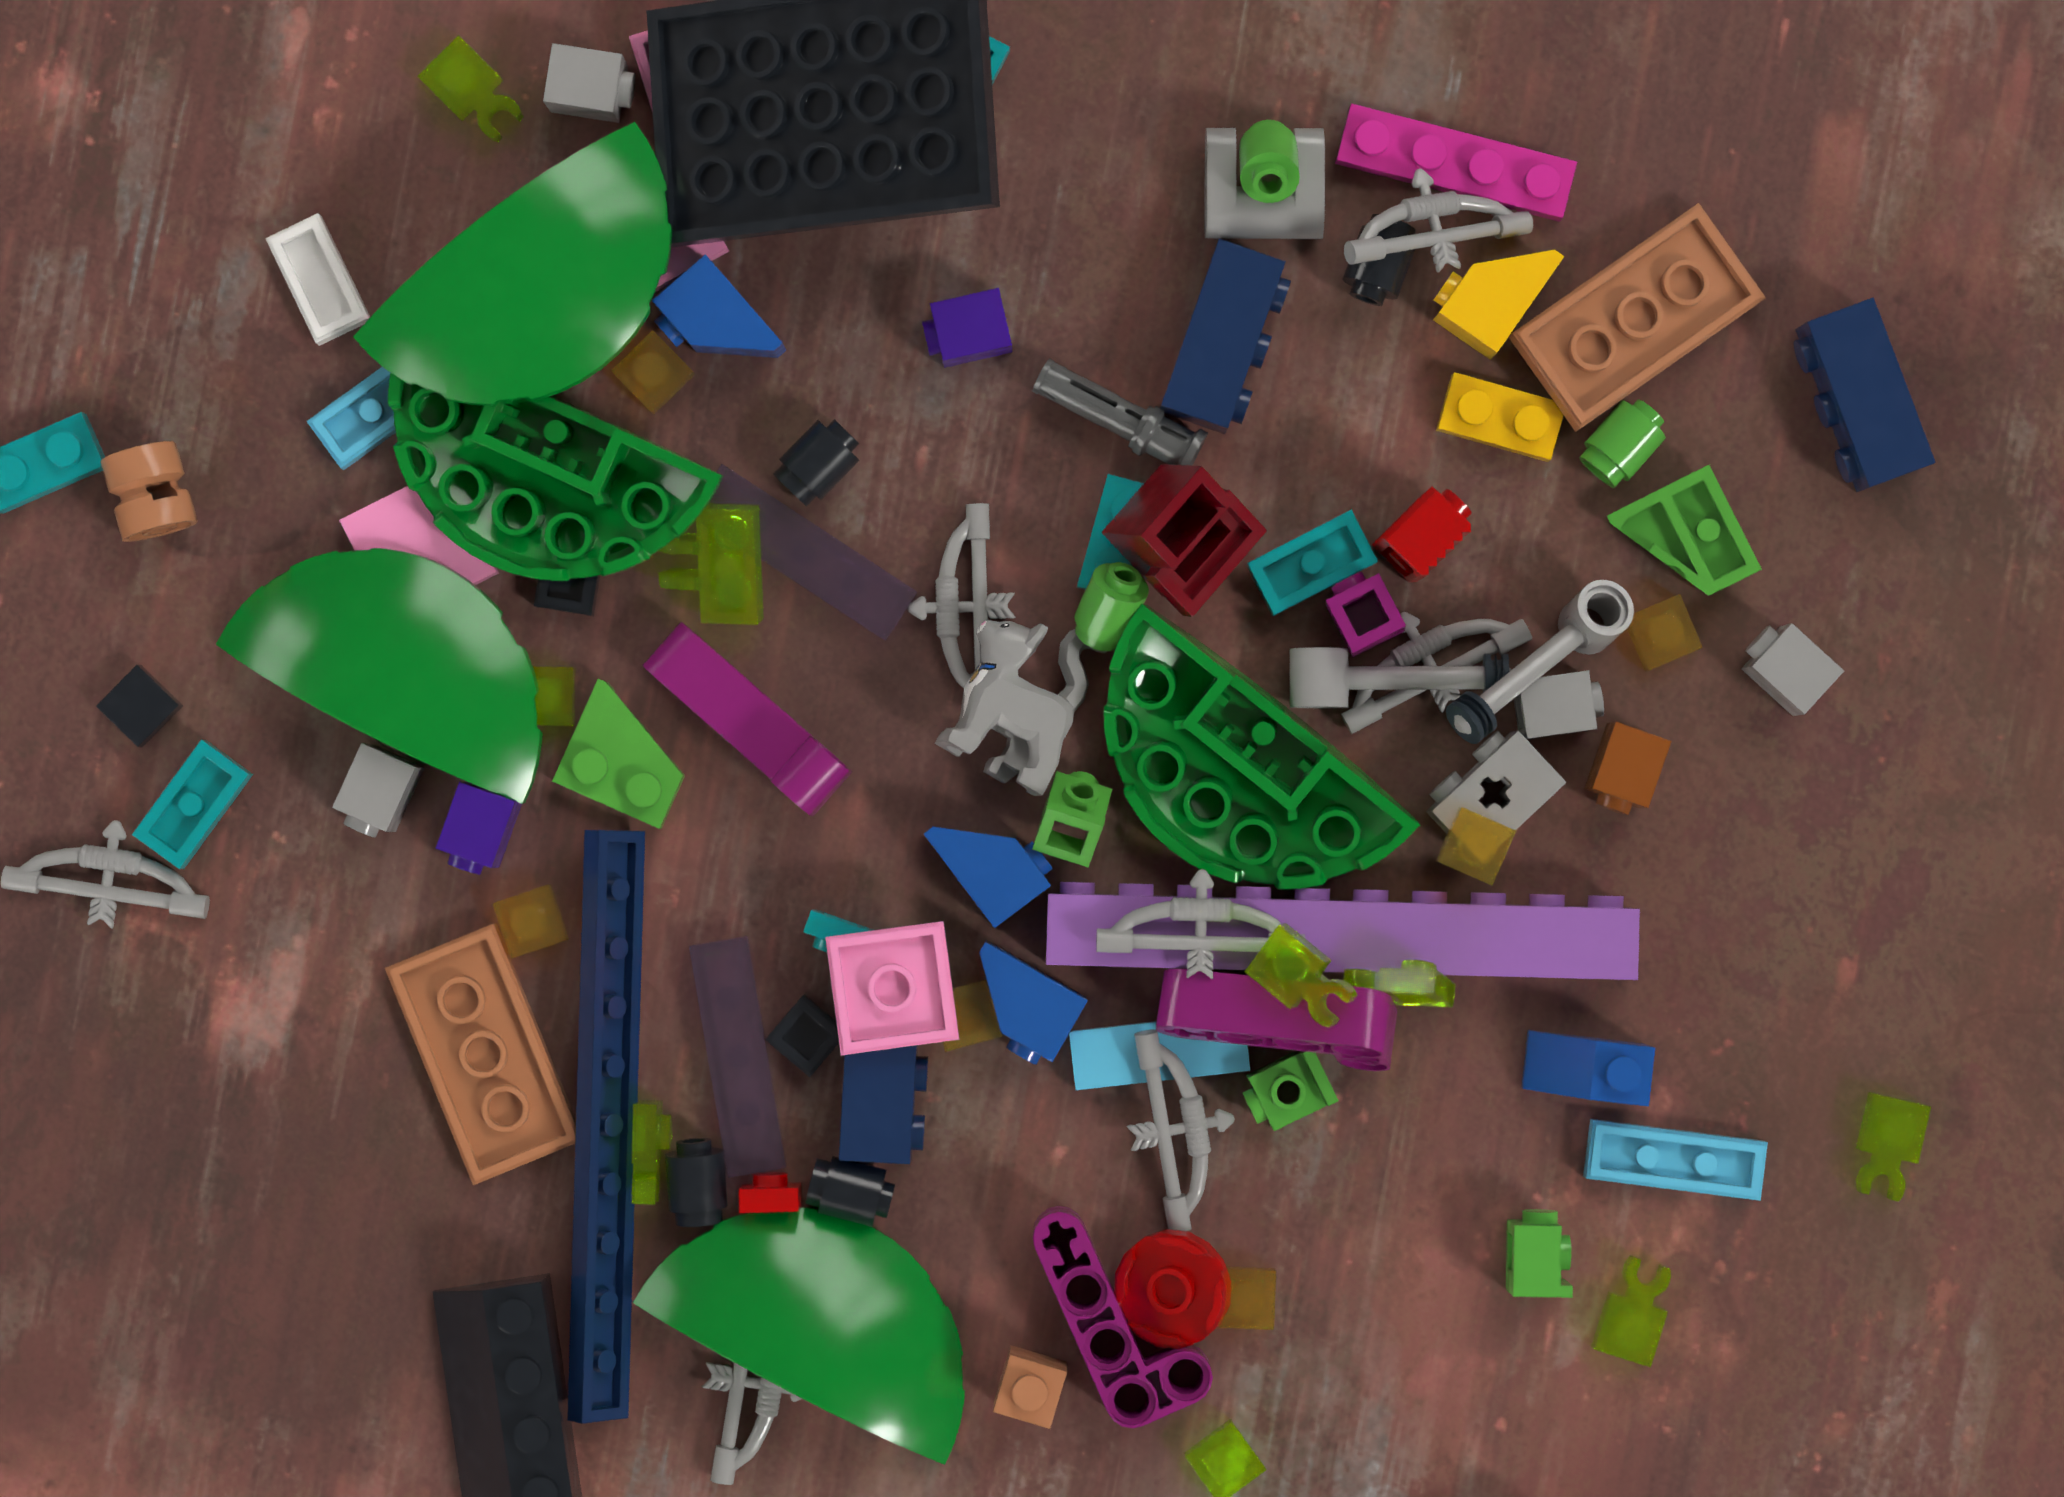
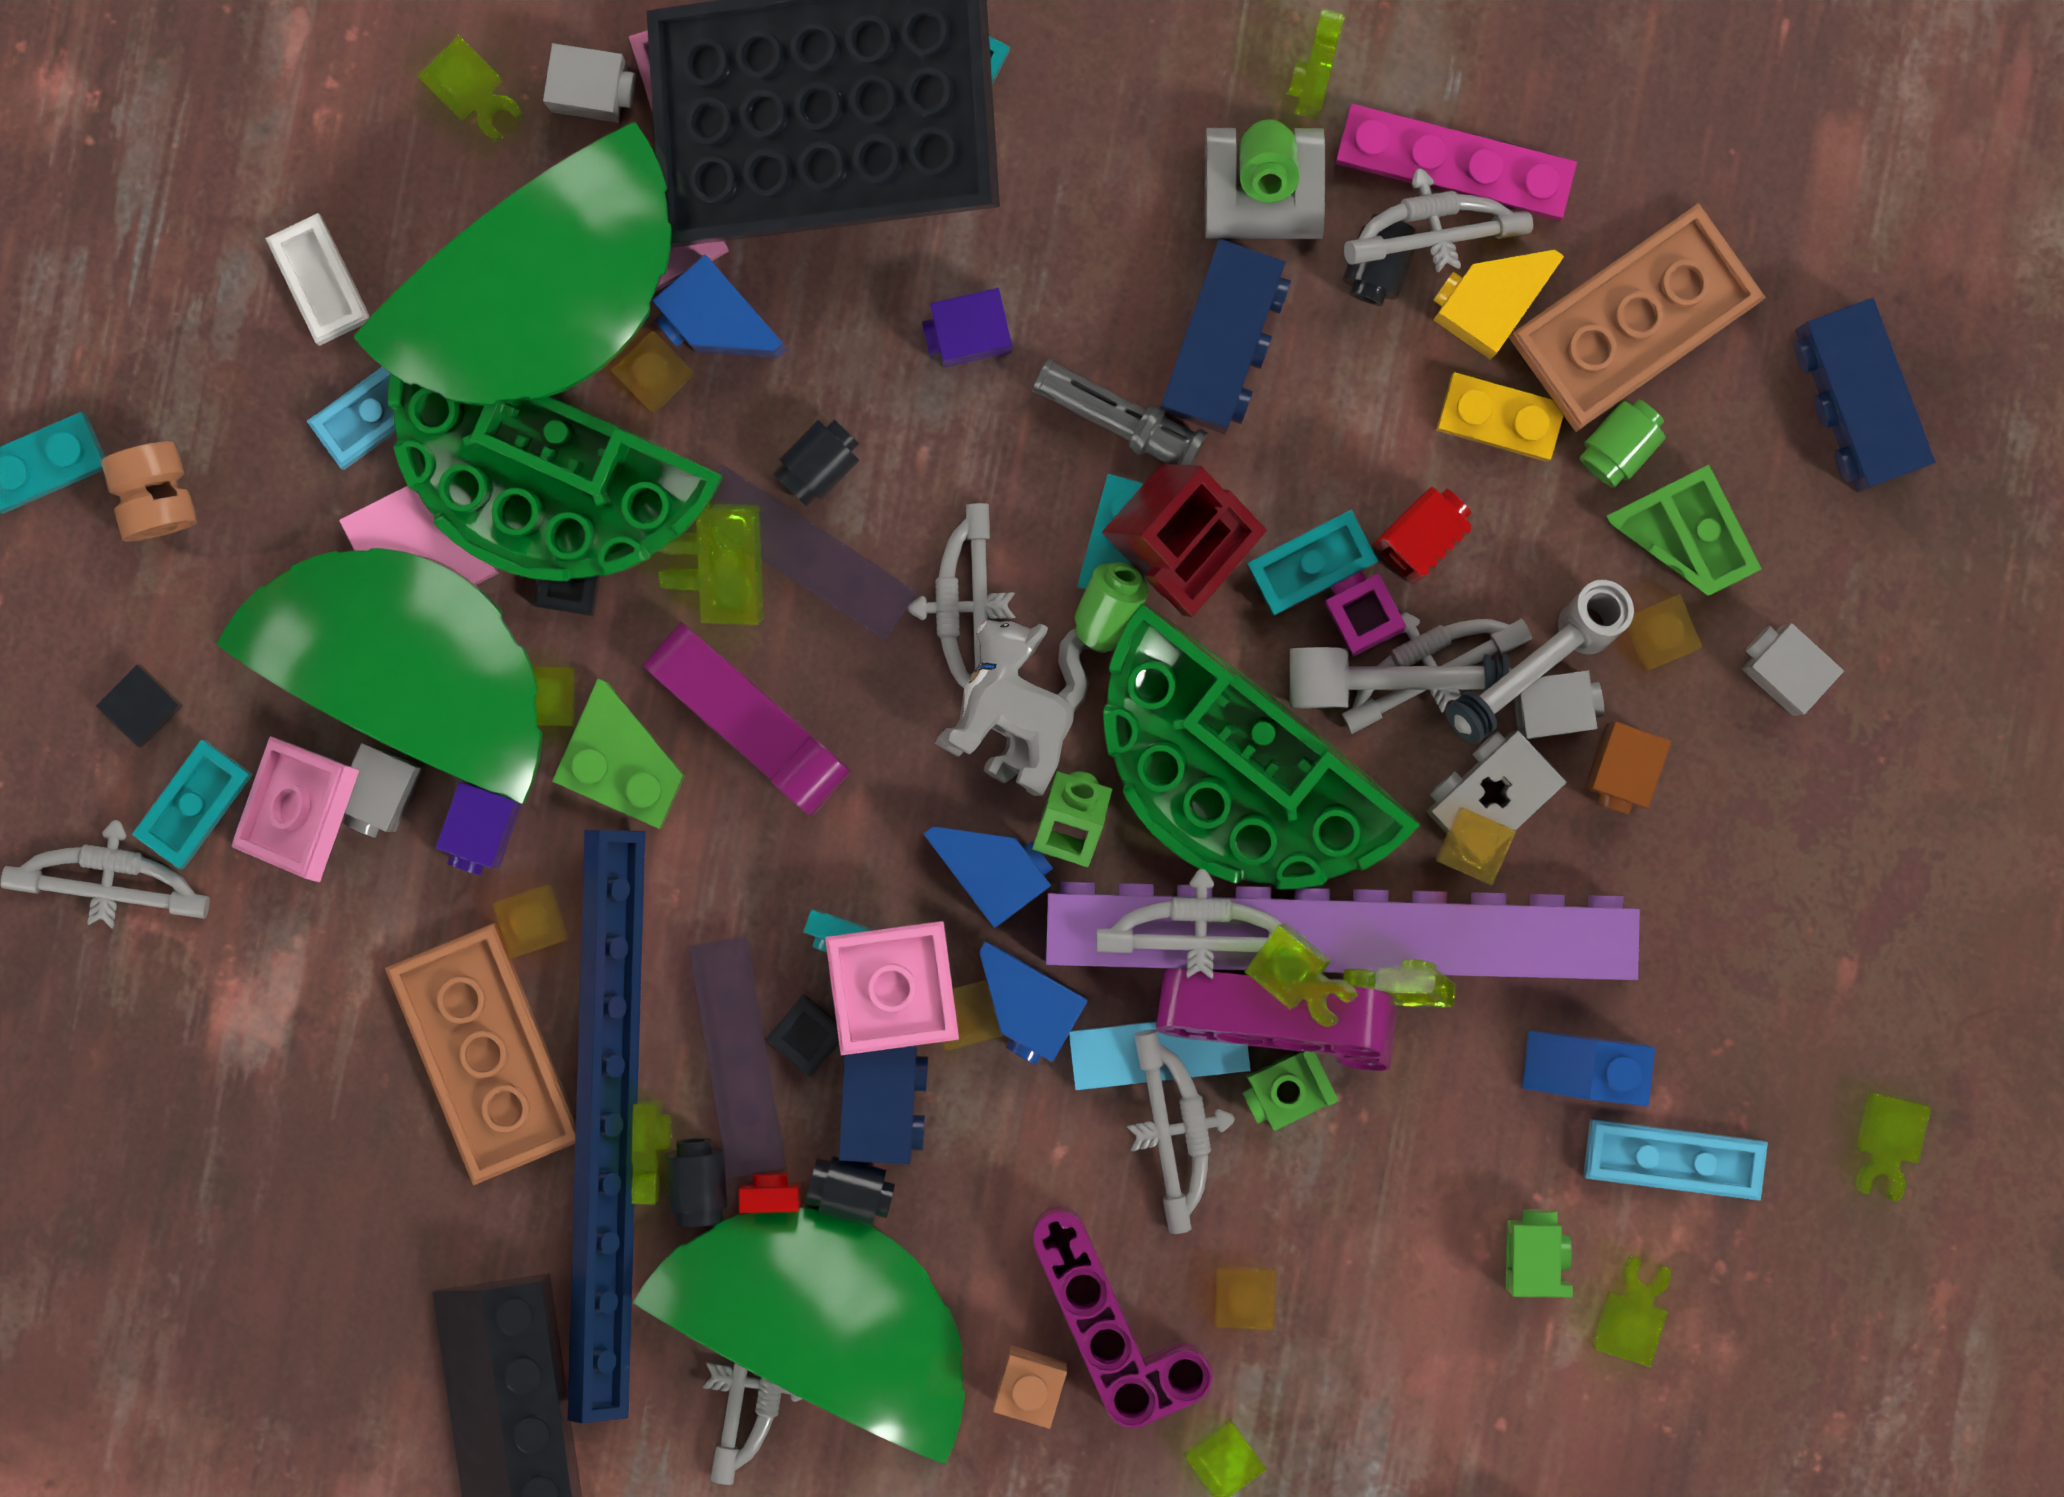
red tile [1114,1229,1232,1349] -> none
none -> bright pink tile [231,737,359,882]
none -> clear neon green plate [1288,8,1345,120]

